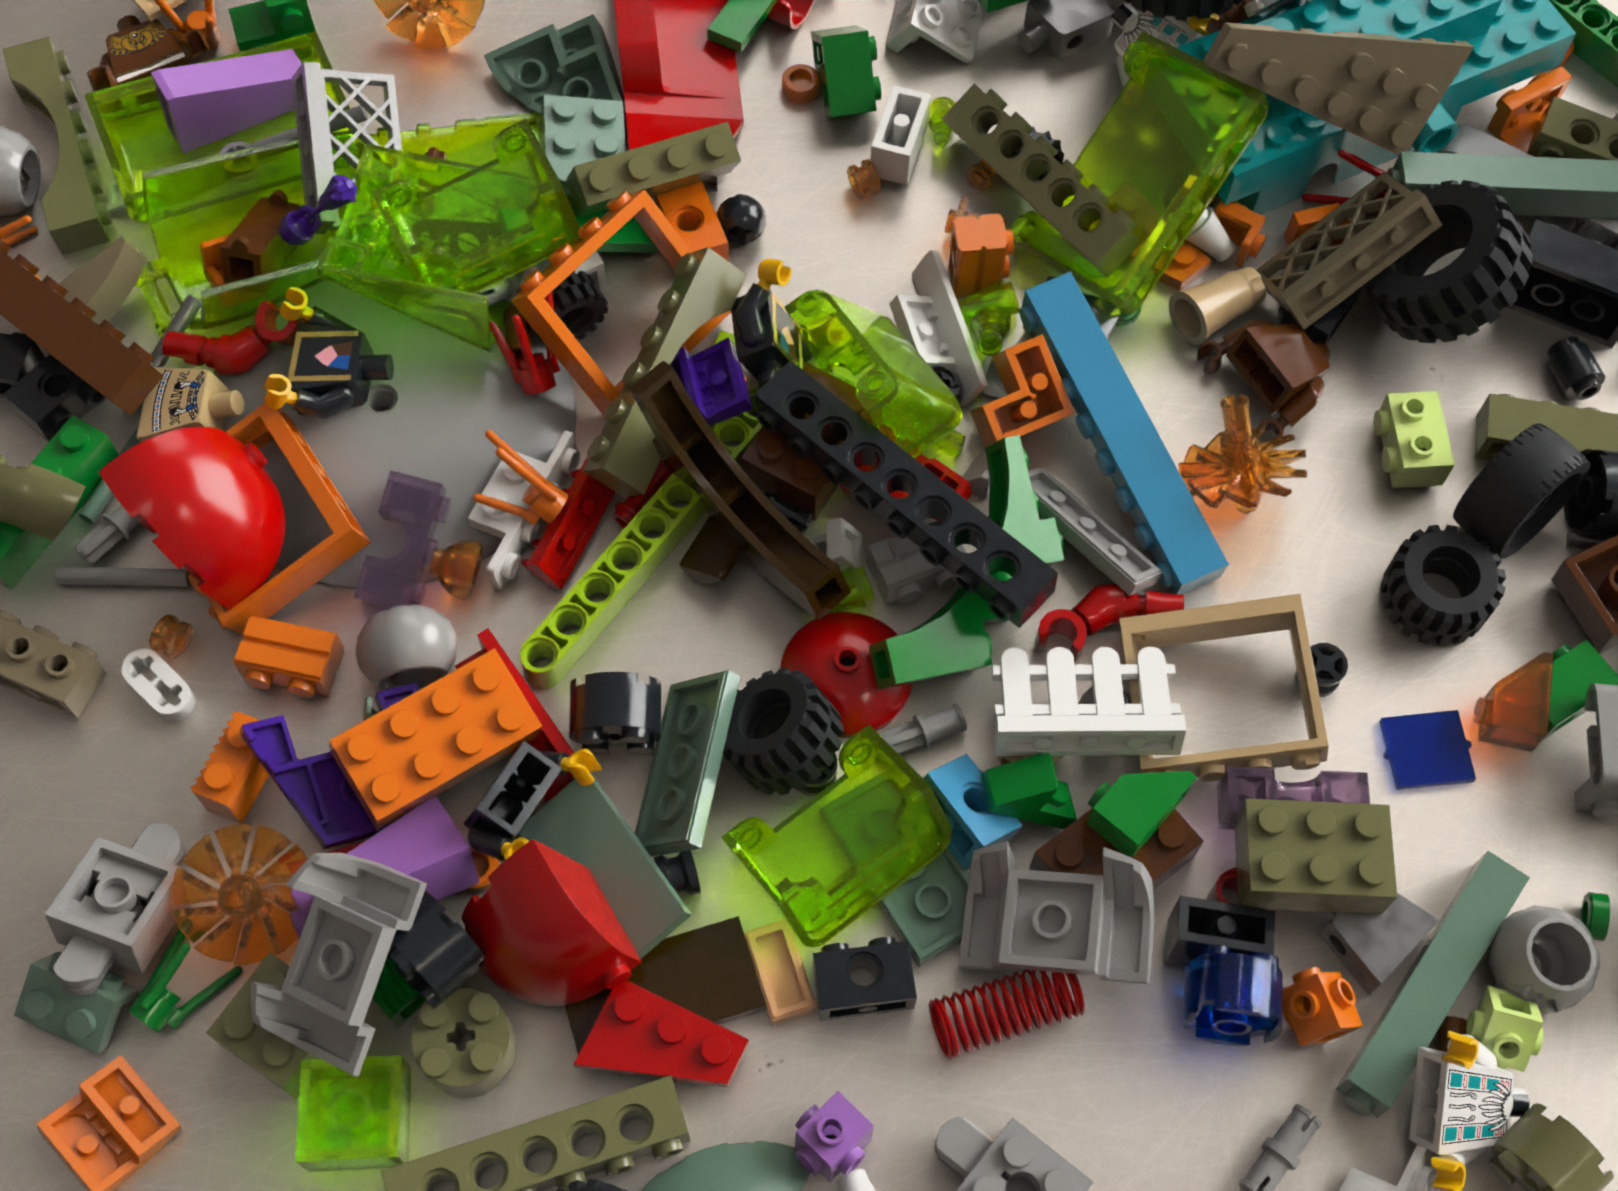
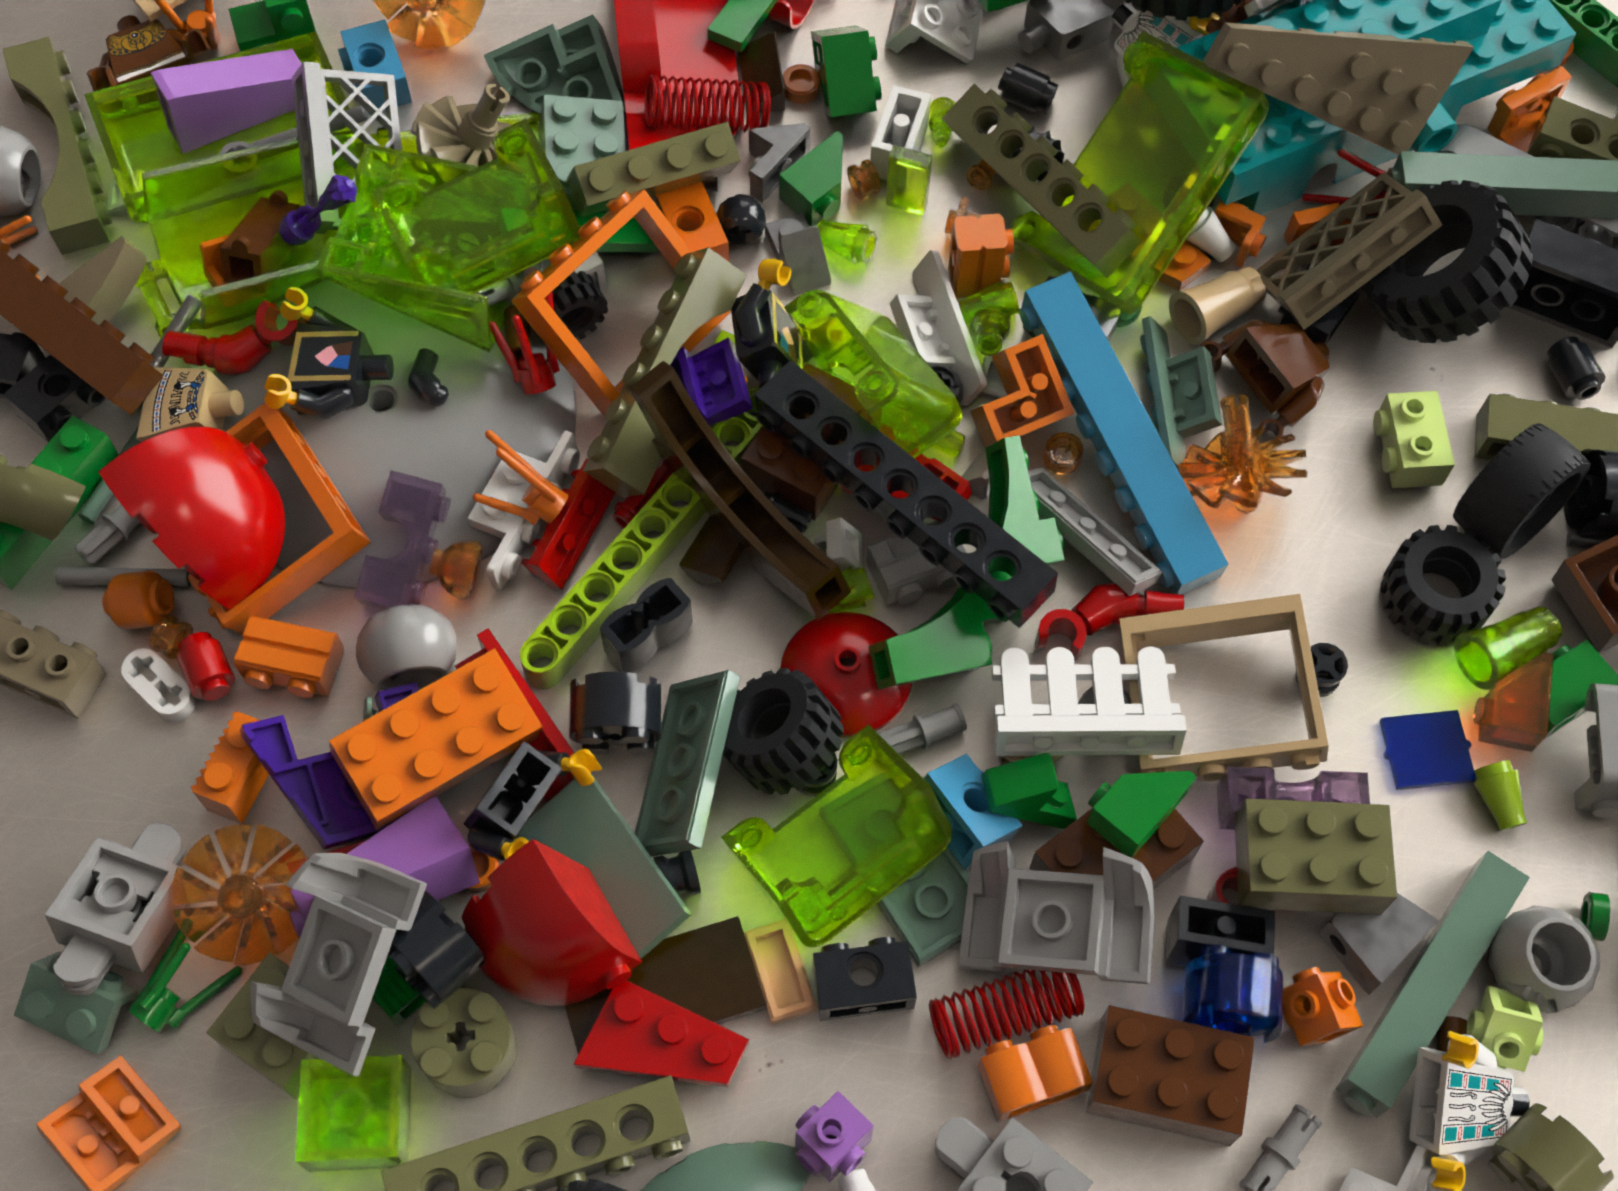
none -> orange head [102,570,174,630]
none -> red brick [176,632,236,701]
none -> dark azure brick [338,19,412,115]
none -> black arm [408,348,449,407]
none -> dark tan piece [411,84,527,195]
none -> black brick [600,578,693,672]
none -> red piece [644,74,771,133]
none -> dark brown slope [738,32,785,113]
none -> flat silver slope [749,123,810,203]
none -> flat silver slope [765,212,831,296]
none -> green slope [779,131,843,227]
none -> clear neon green cone [817,220,877,264]
none -> clear neon green tile [886,145,933,215]
none -> orange brick [977,1025,1093,1122]
none -> black brick [998,62,1059,114]
none -> clear orange bush [1043,432,1084,475]
none -> reddish brown brick [1086,1005,1255,1146]
none -> sand green bracket [1140,316,1223,476]
none -> clear neon green plant [1454,606,1563,690]
none -> lime cone [1473,760,1527,831]

